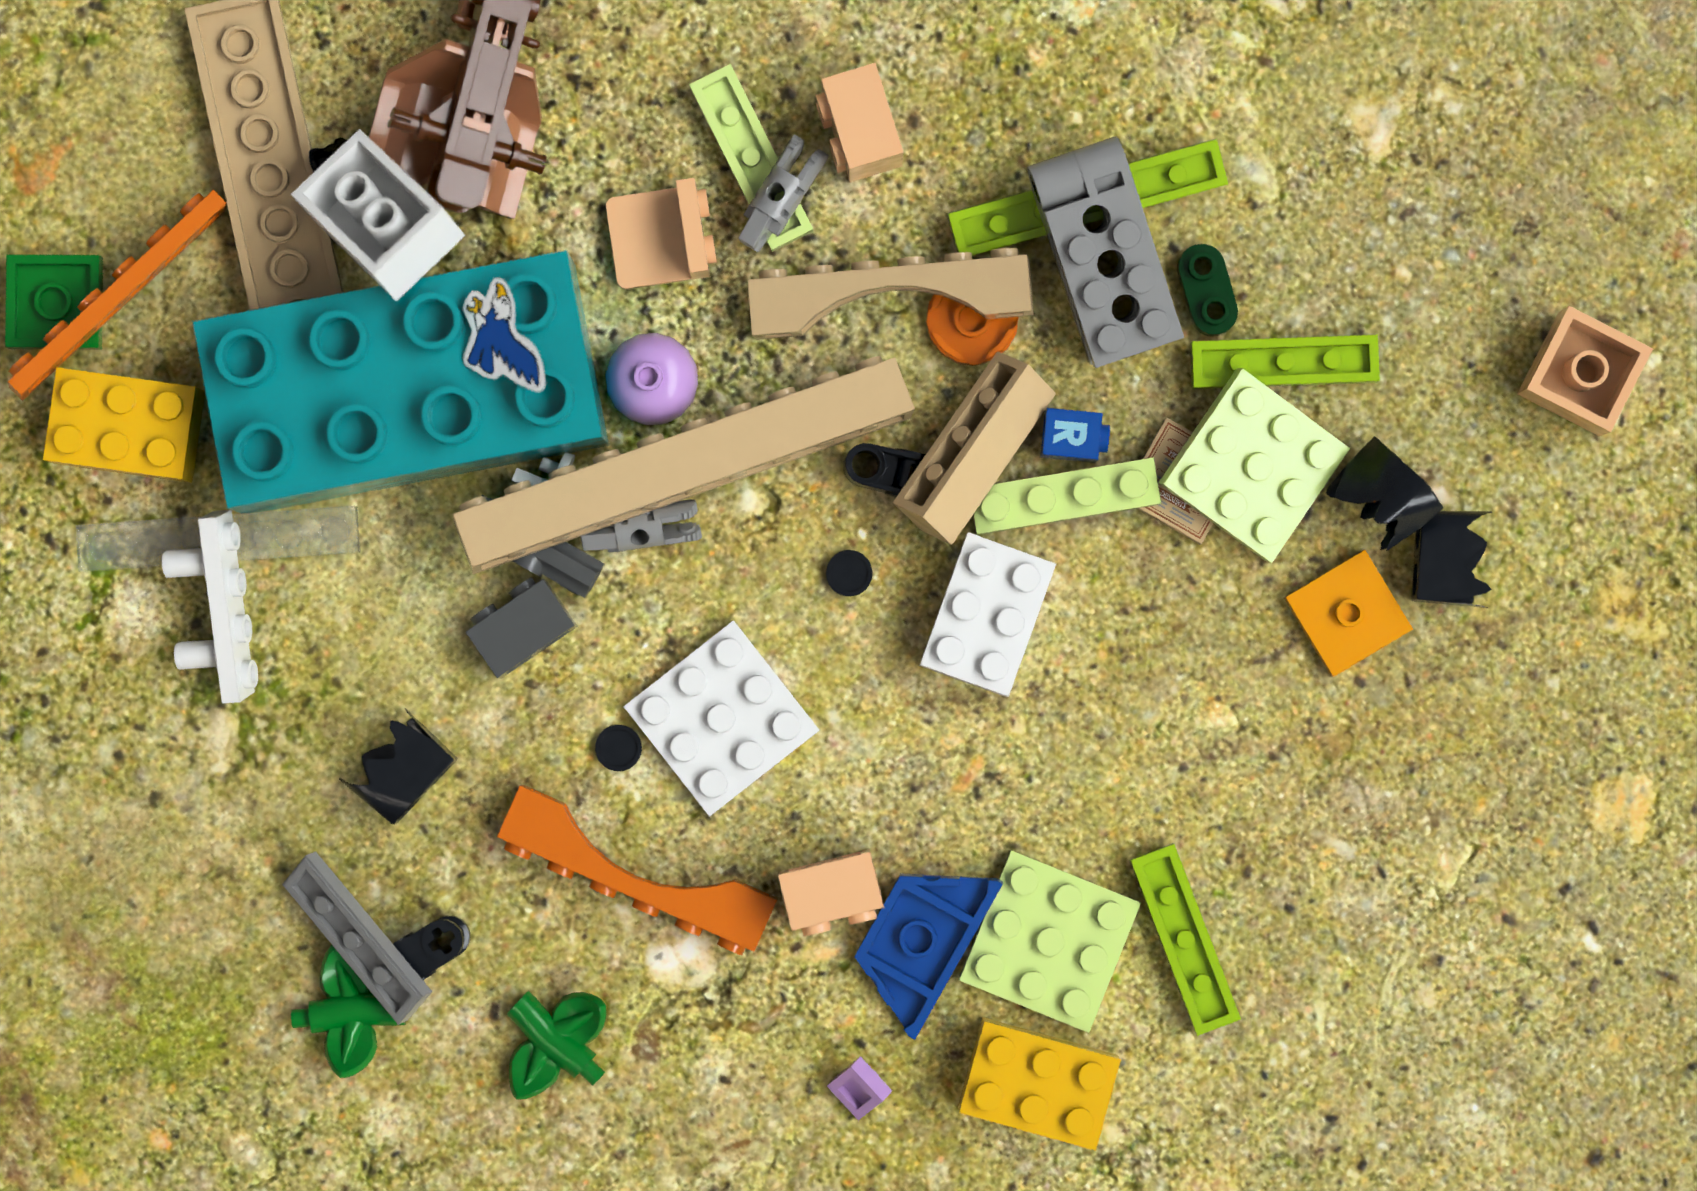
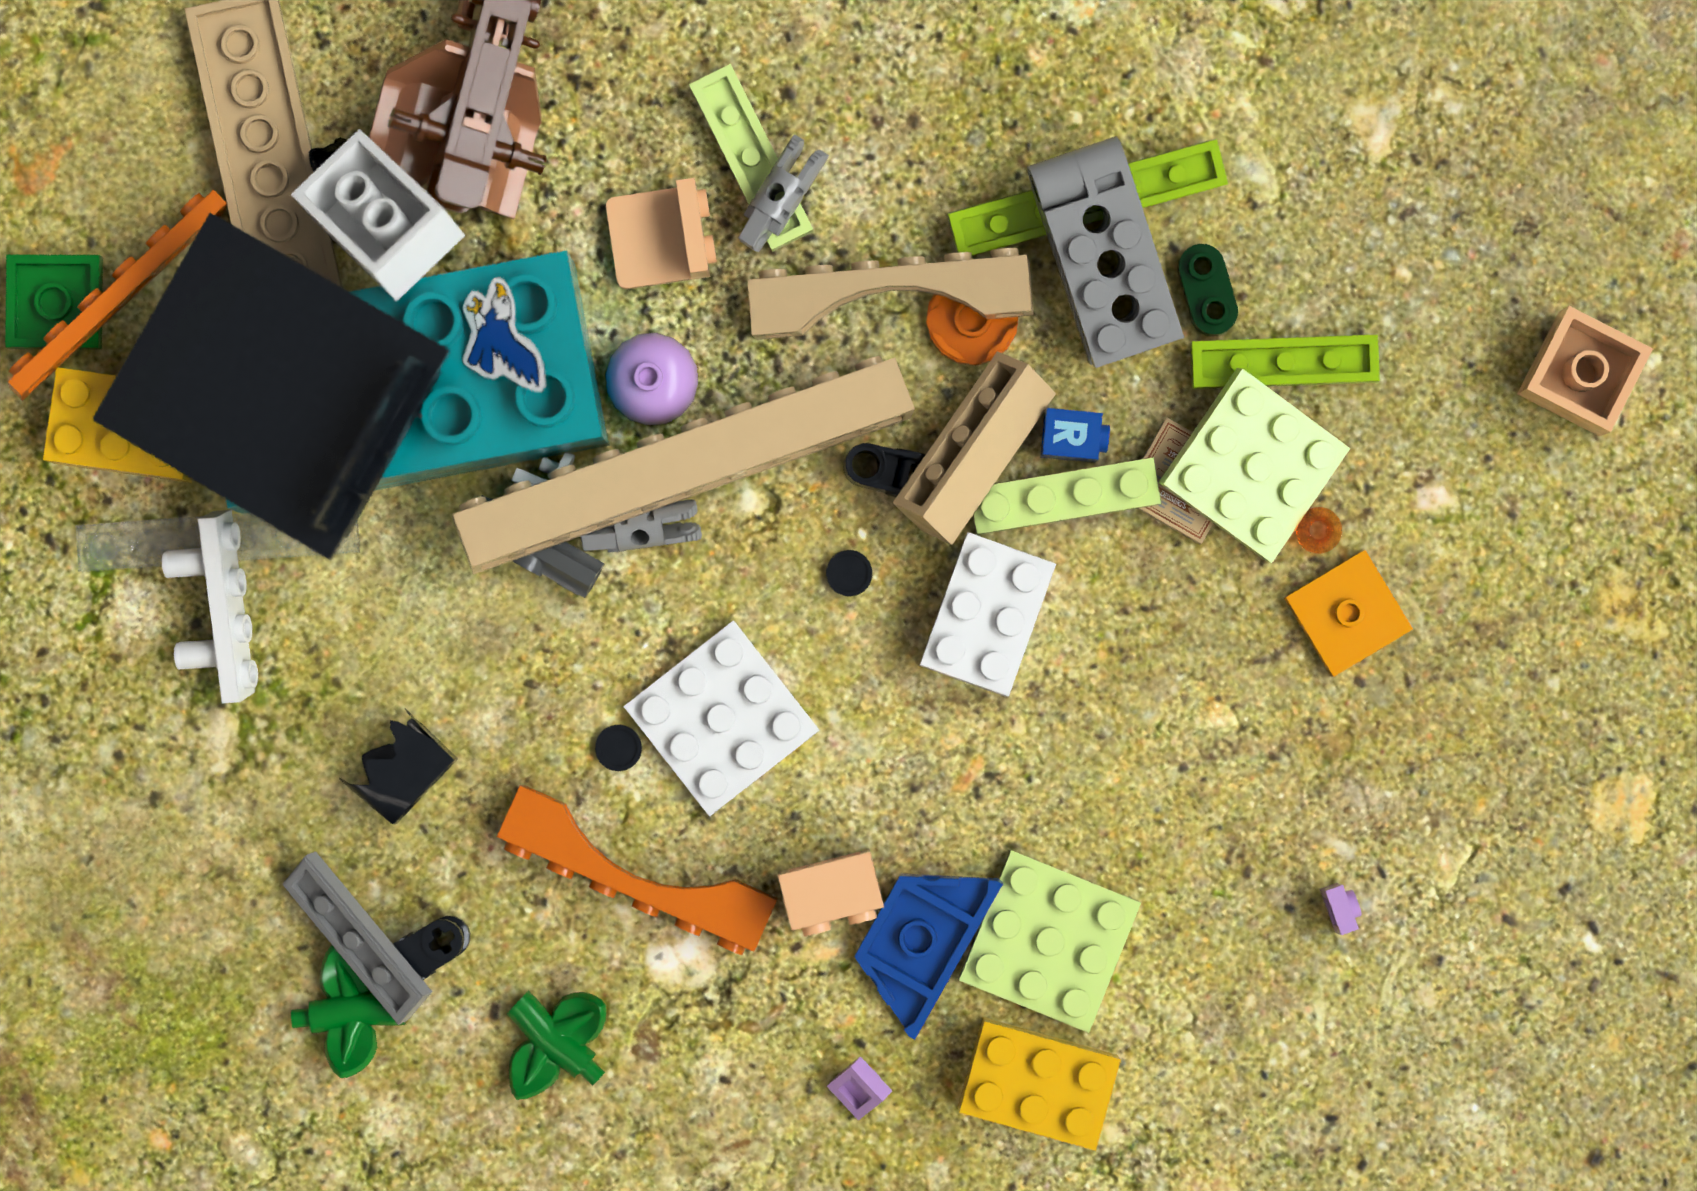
dark grey brick [466,577,578,679] -> none
light nougat brick [815,63,903,183] -> none
lime plate [1130,843,1241,1036] -> none
black piece [1326,436,1443,551] -> none
black piece [1411,511,1492,608] -> none
none -> black door [93,213,450,560]
none -> clear orange plate [1295,507,1342,554]
none -> lavender plate [1320,883,1362,935]

